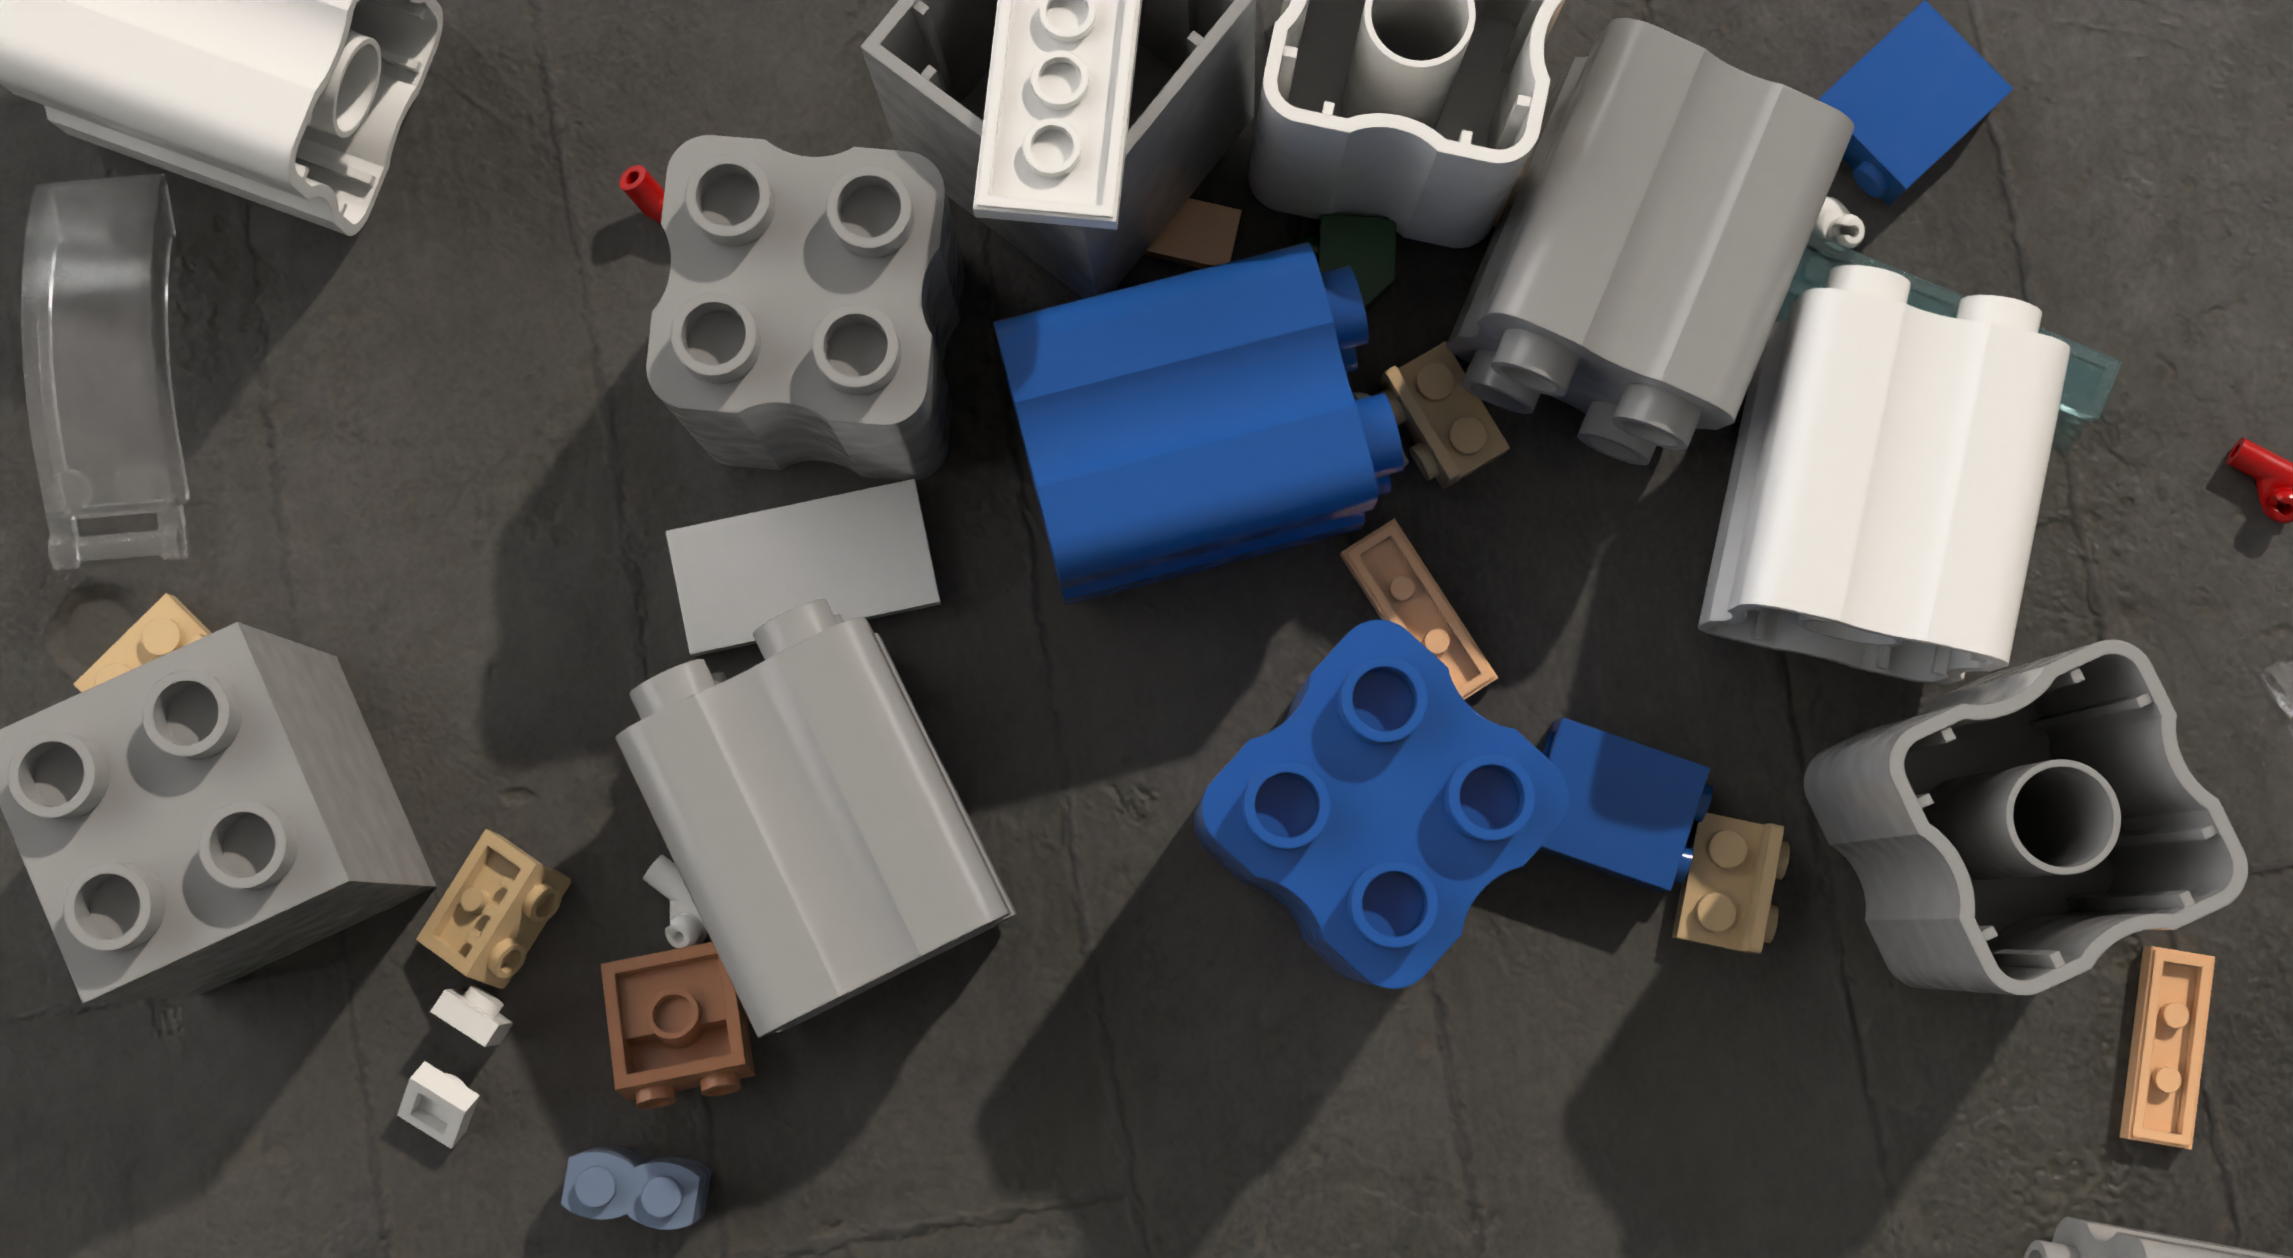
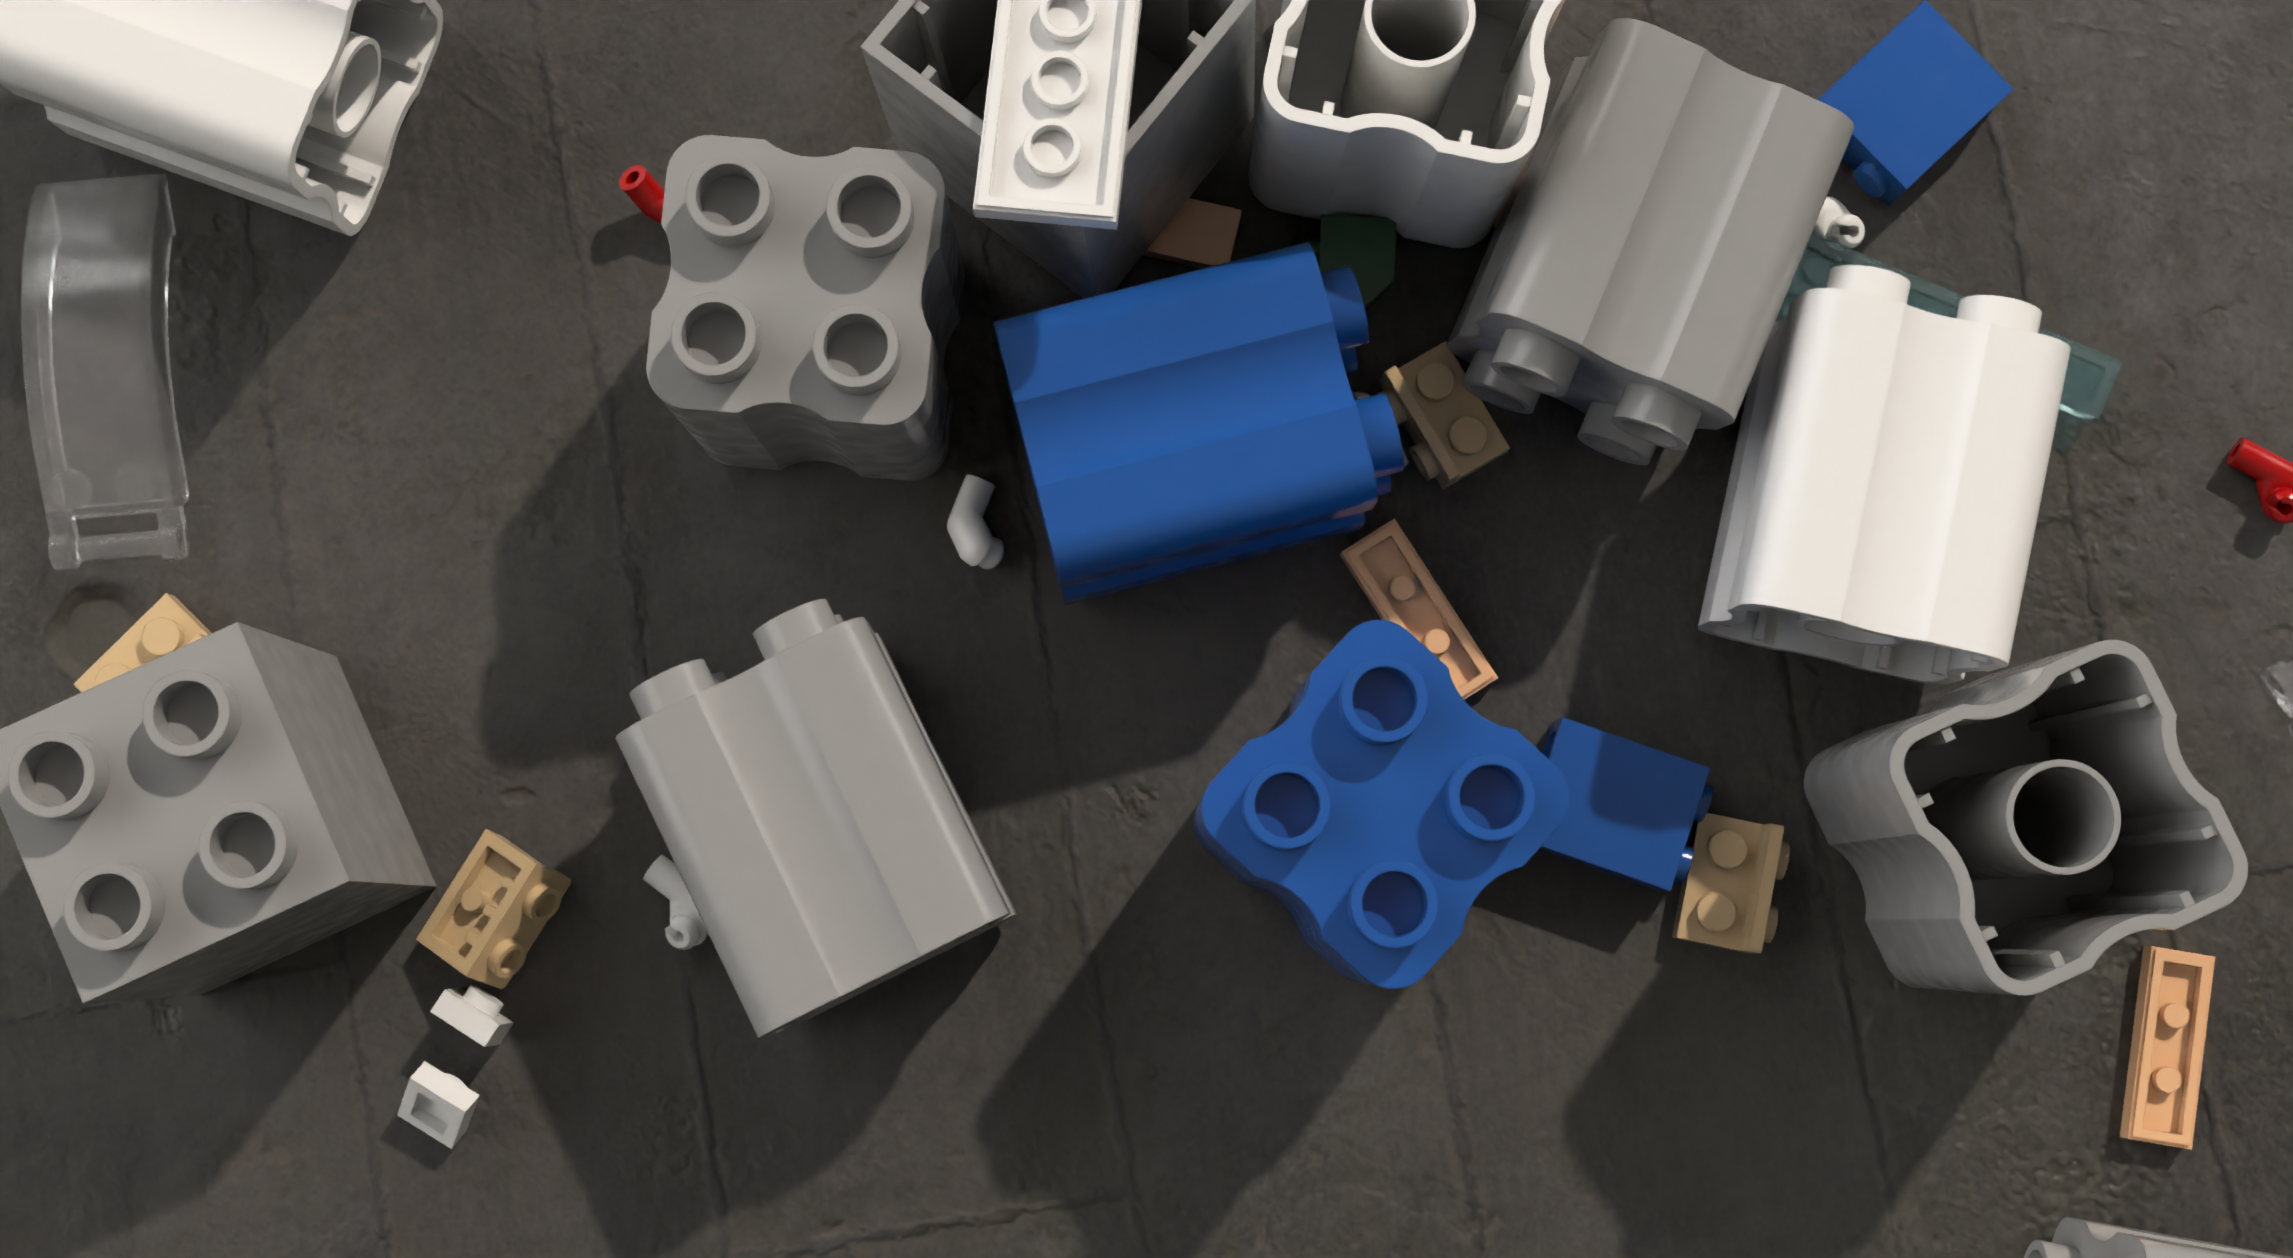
sand blue brick [561,1146,712,1230] -> none
nougat plate [600,942,755,1109] -> none
white tile [666,479,941,657] -> none
none -> white arm [947,474,1004,569]

